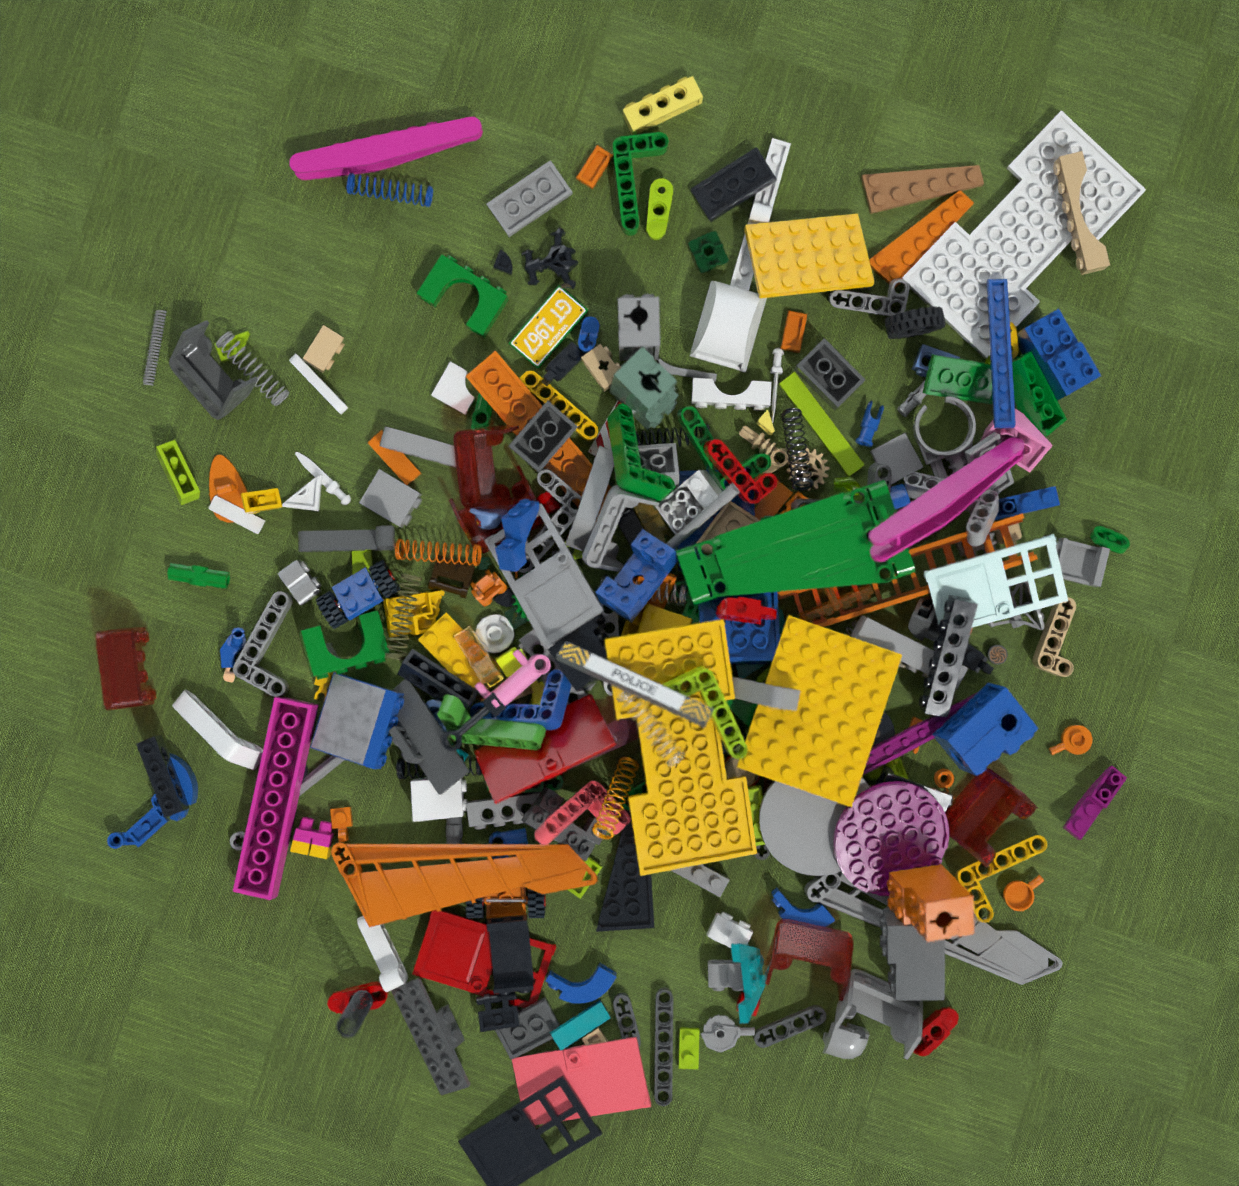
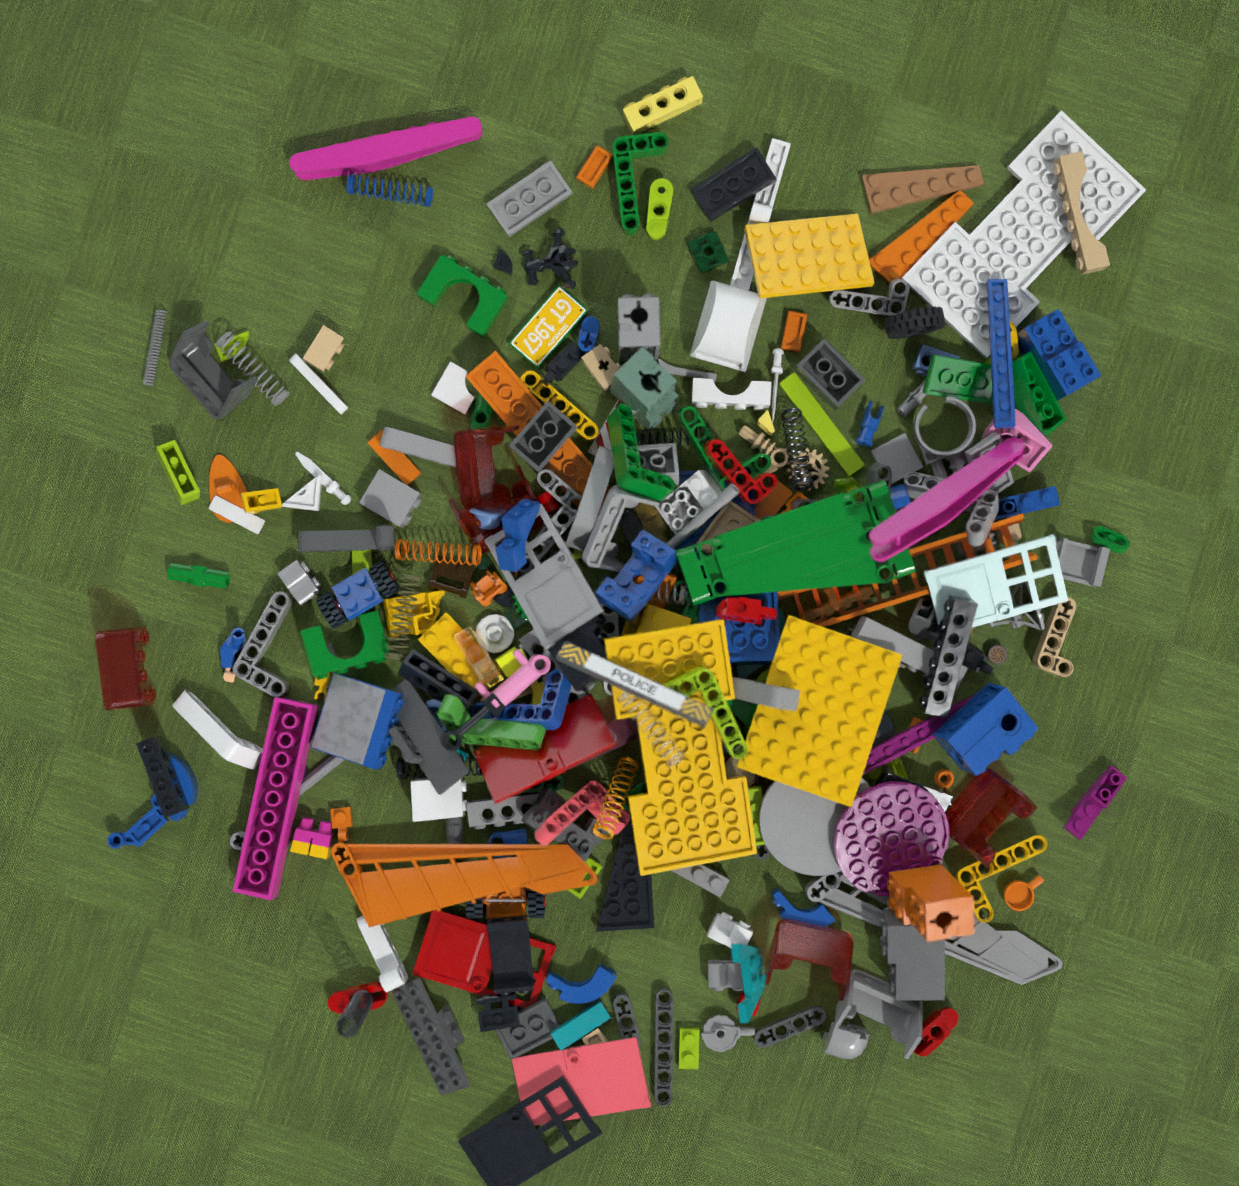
orange piece [1048,725,1092,755] -> none

